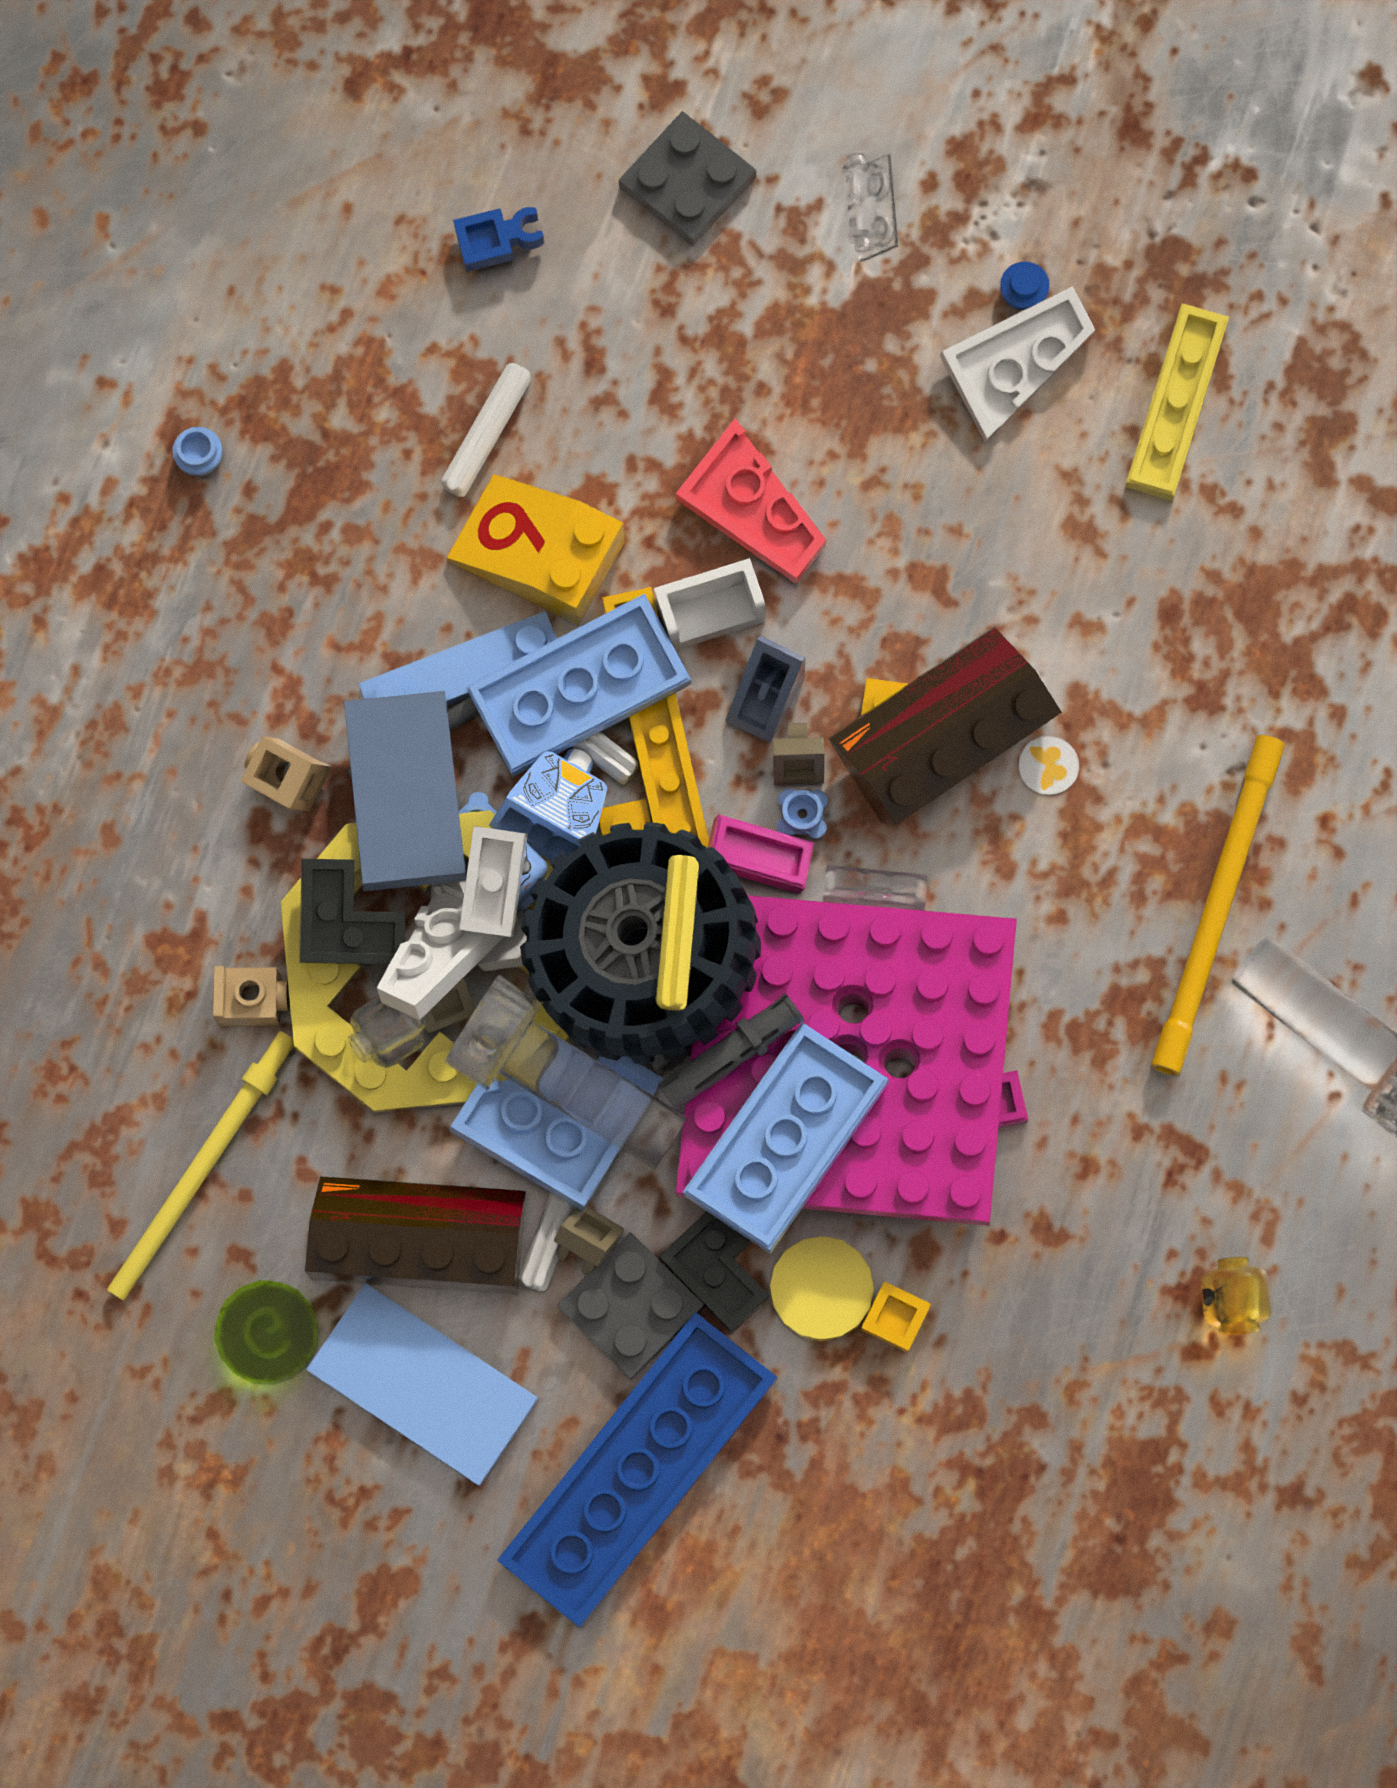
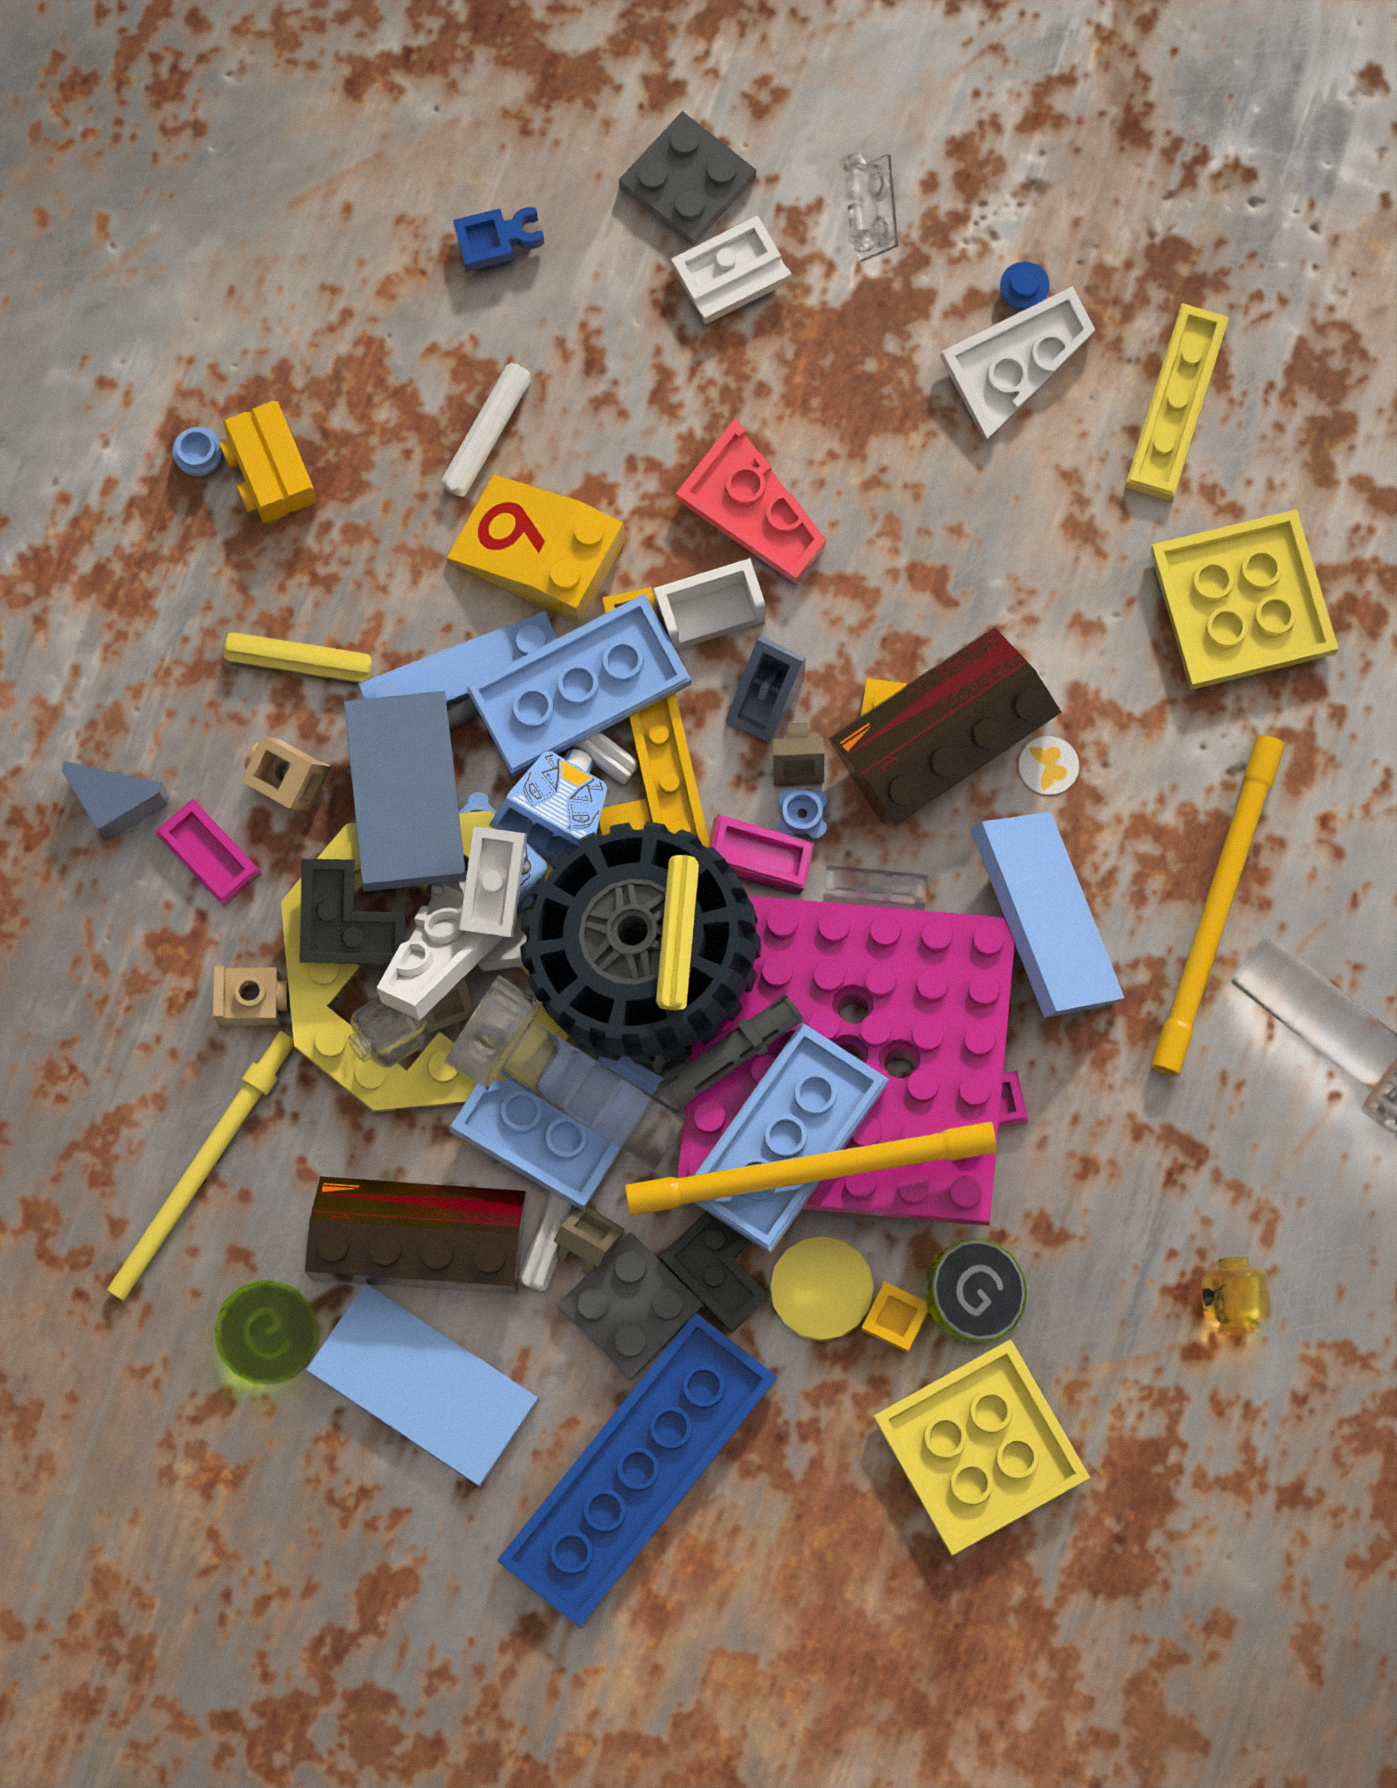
none -> sand blue slope [61,761,169,842]
none -> dark pink tile [155,798,261,907]
none -> yellow brick [218,401,318,523]
none -> light yellow axle [224,632,372,683]
none -> yellow piece [625,1121,997,1216]
none -> white plate [671,215,792,325]
none -> light yellow plate [873,1339,1090,1557]
none -> black tile [925,1238,1027,1343]
none -> light blue tile [971,812,1125,1018]
none -> light yellow plate [1150,509,1339,690]

